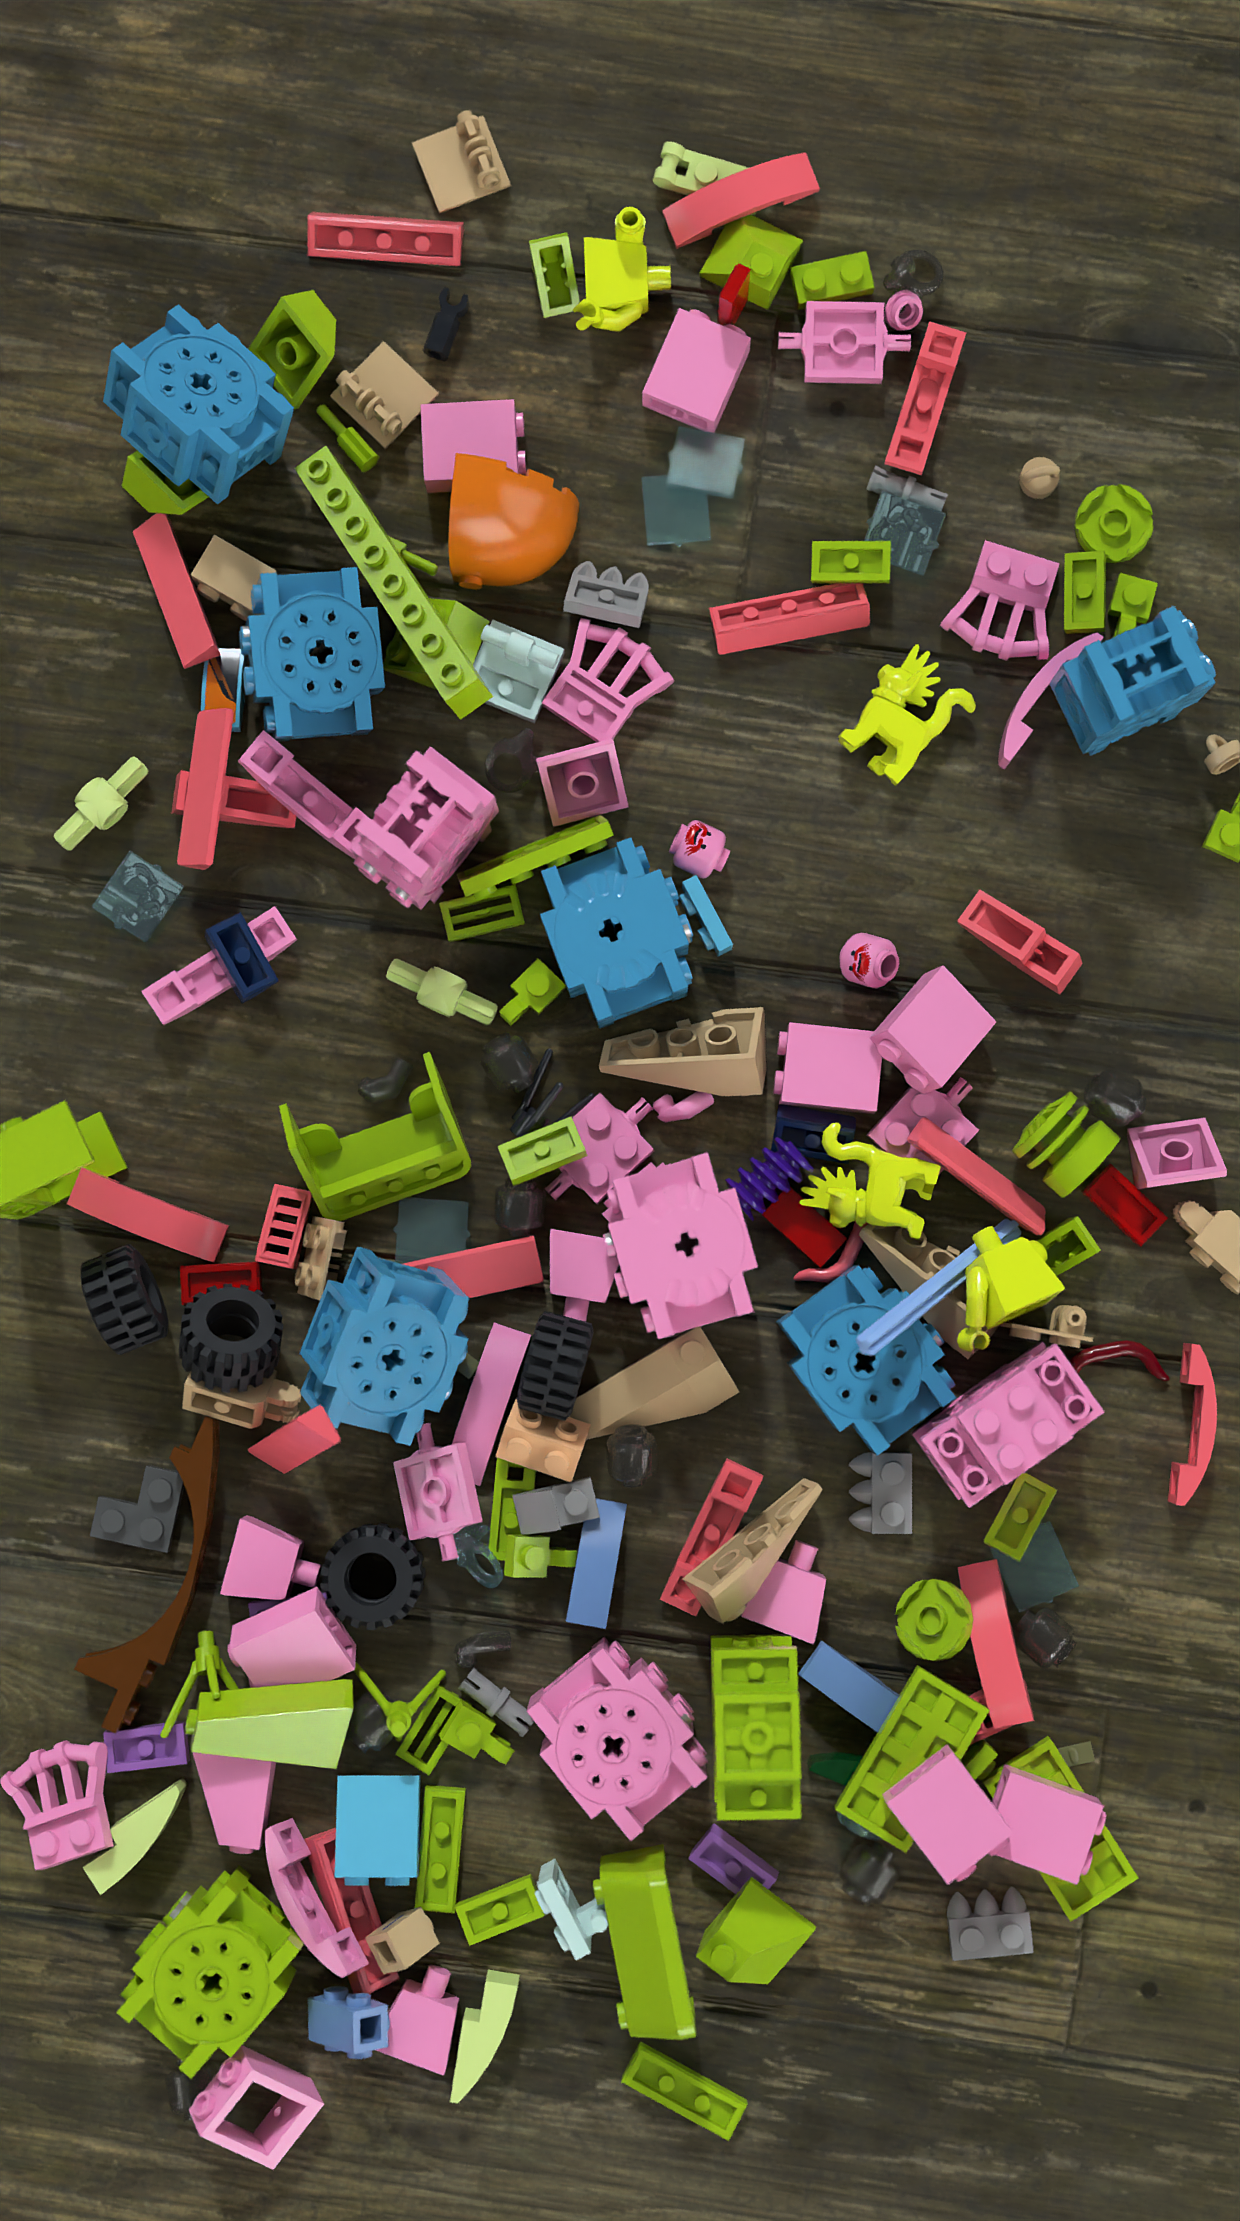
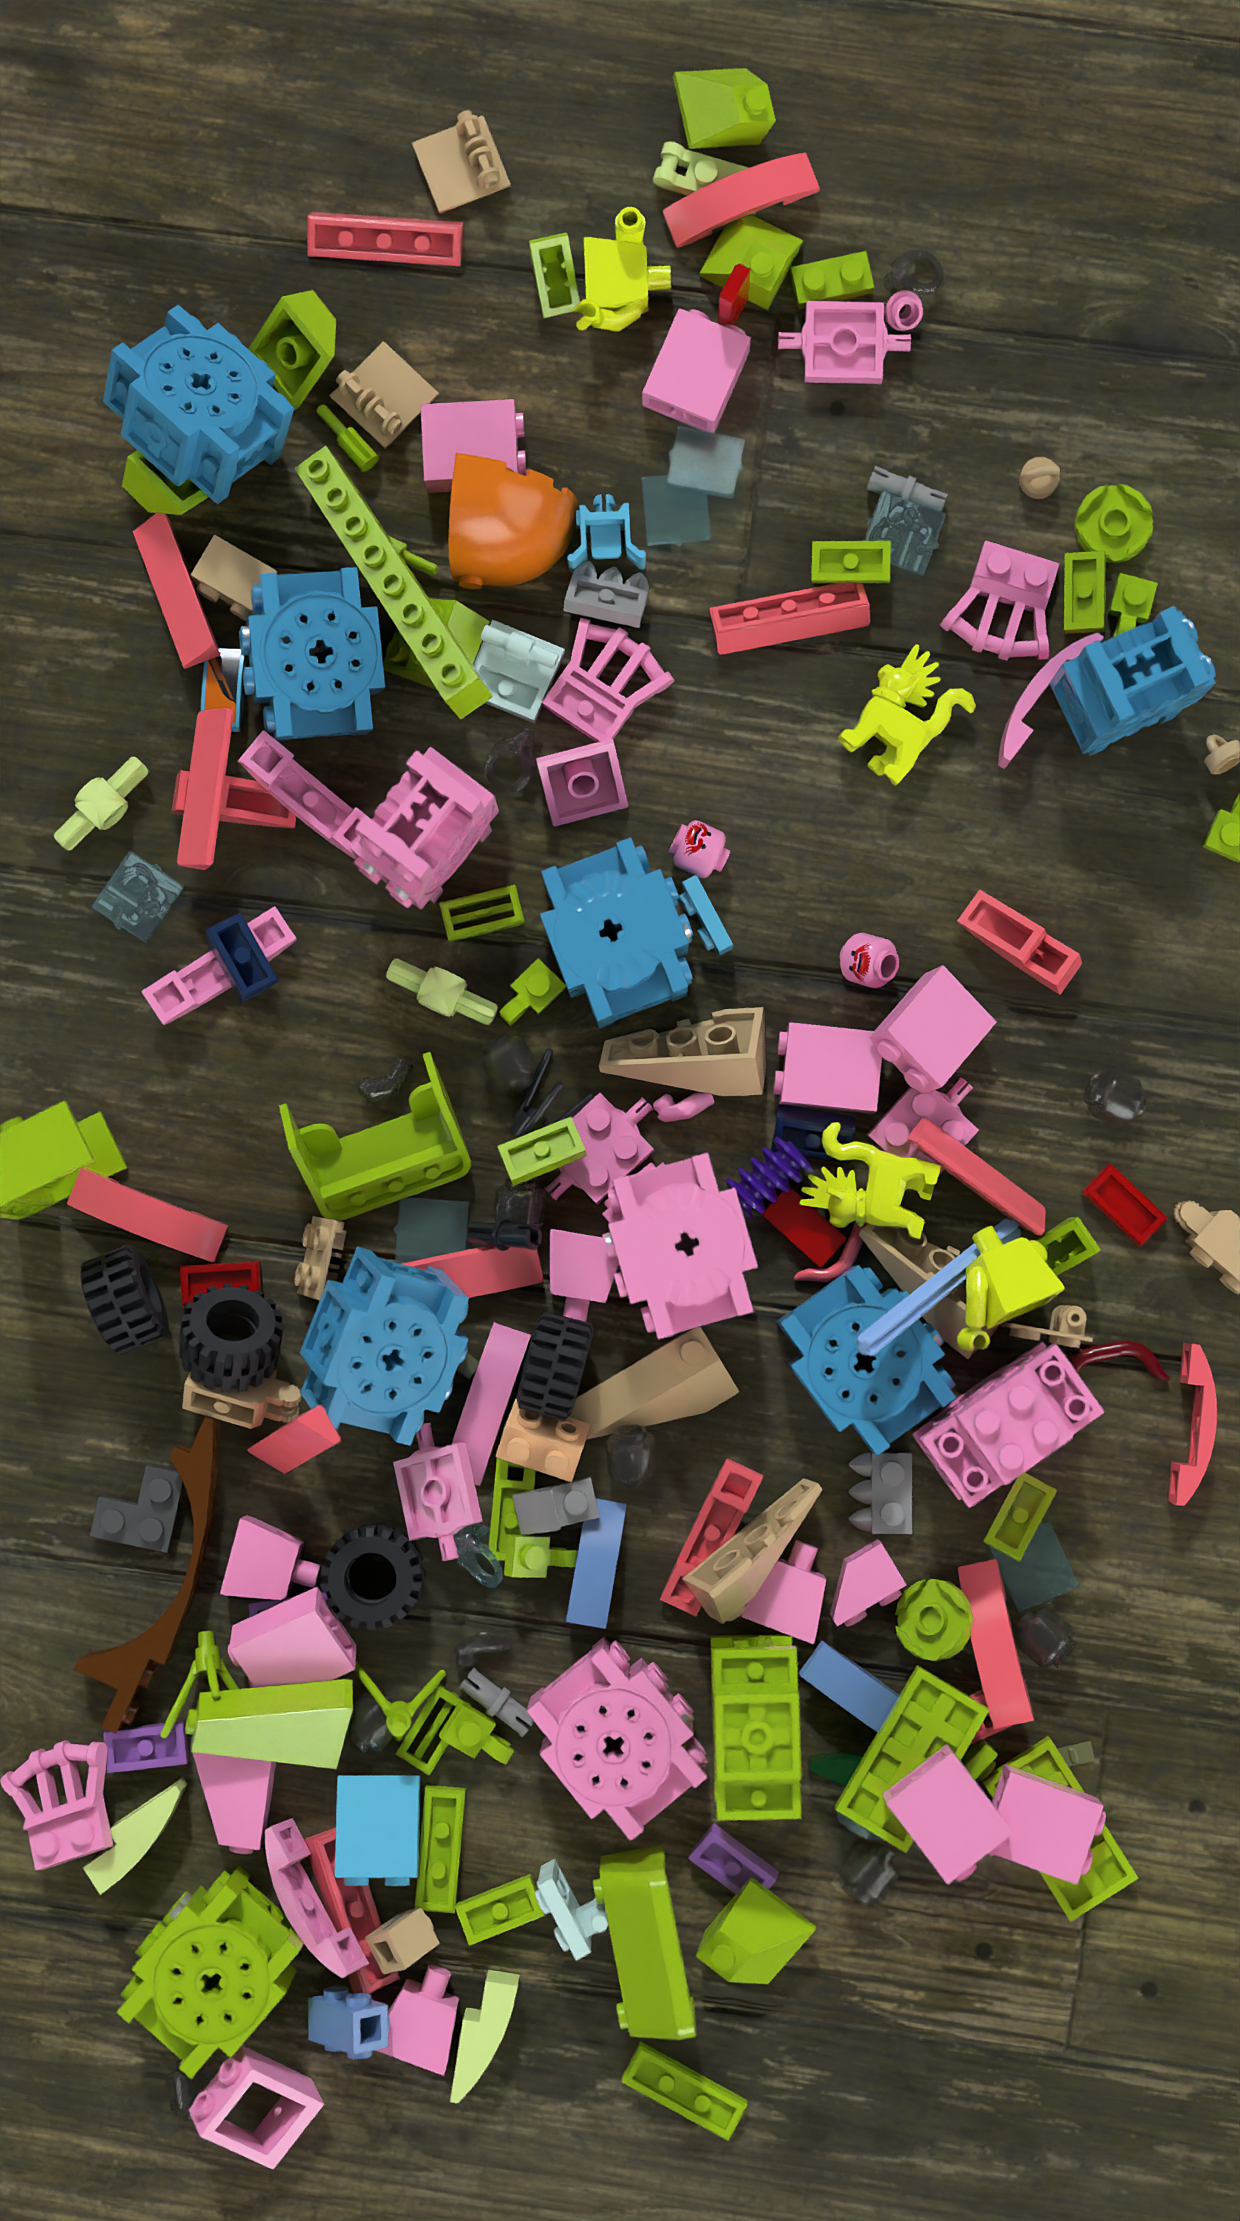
coral slope [255,1184,313,1269] -> none
black bar [423,288,469,362] -> none
lime plate [457,814,614,899] -> none
coral slope [884,321,966,475] -> none
light grey plate [947,1887,1034,1961] -> none
lime wheel [1011,1091,1120,1198] -> none
bright pink slope [1127,1118,1227,1189] -> none
none -> black axle [466,1219,542,1251]
none -> medium azure piece [567,494,646,573]
none -> lime slope [673,68,776,149]
none -> bright pink slope [830,1539,906,1627]

